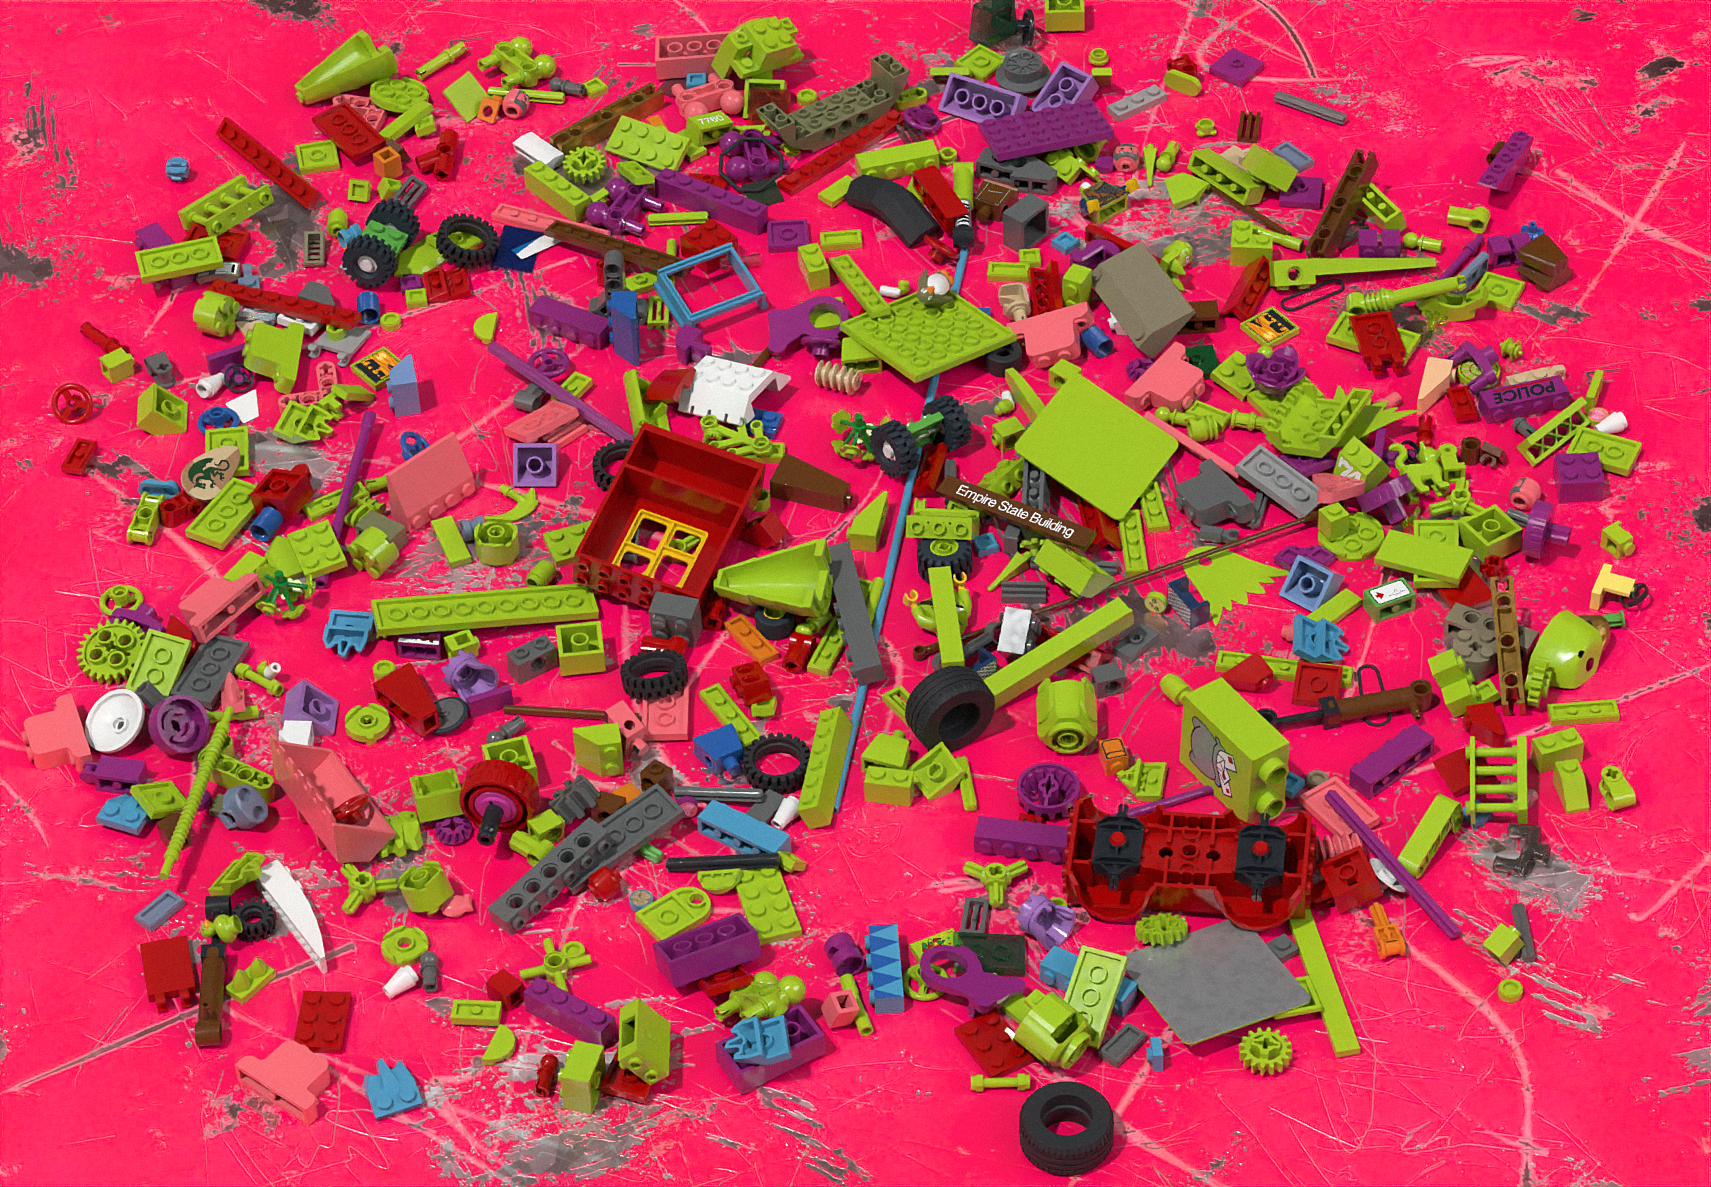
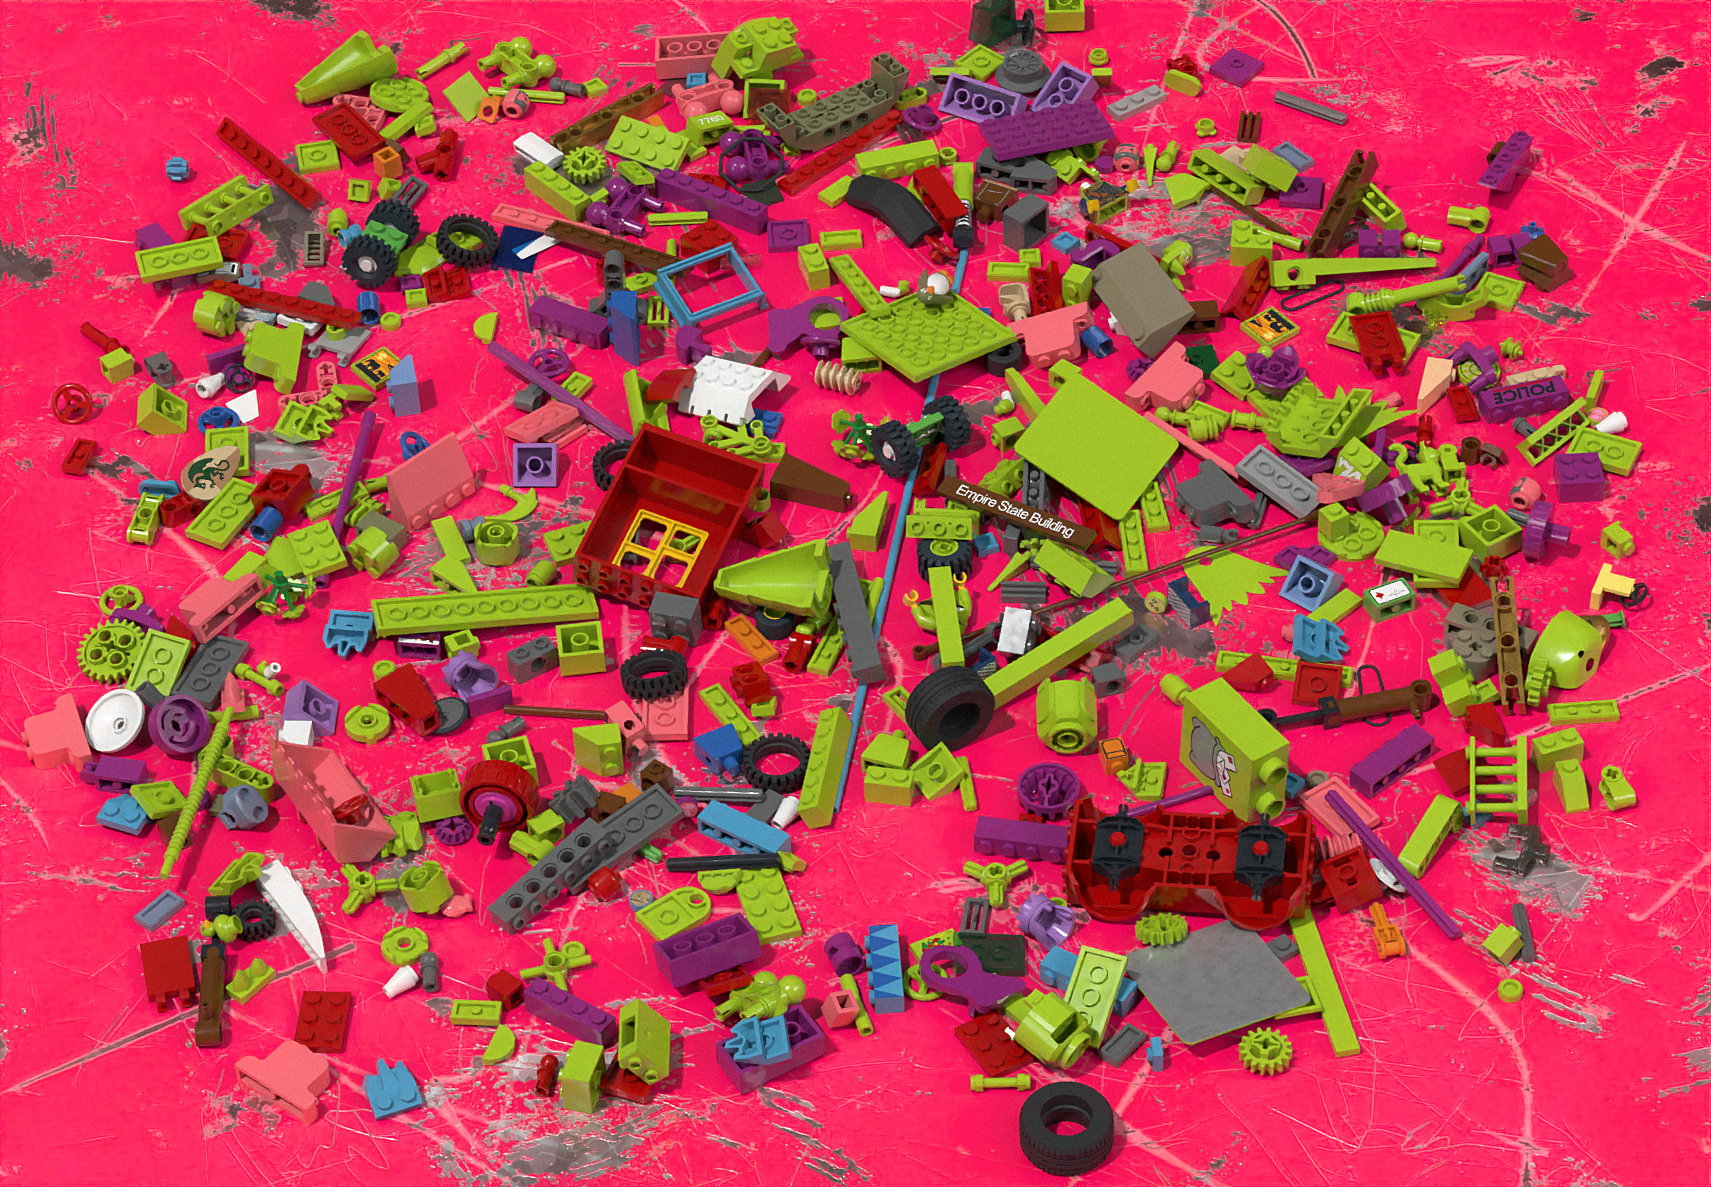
none -> lime slope [429,554,477,594]

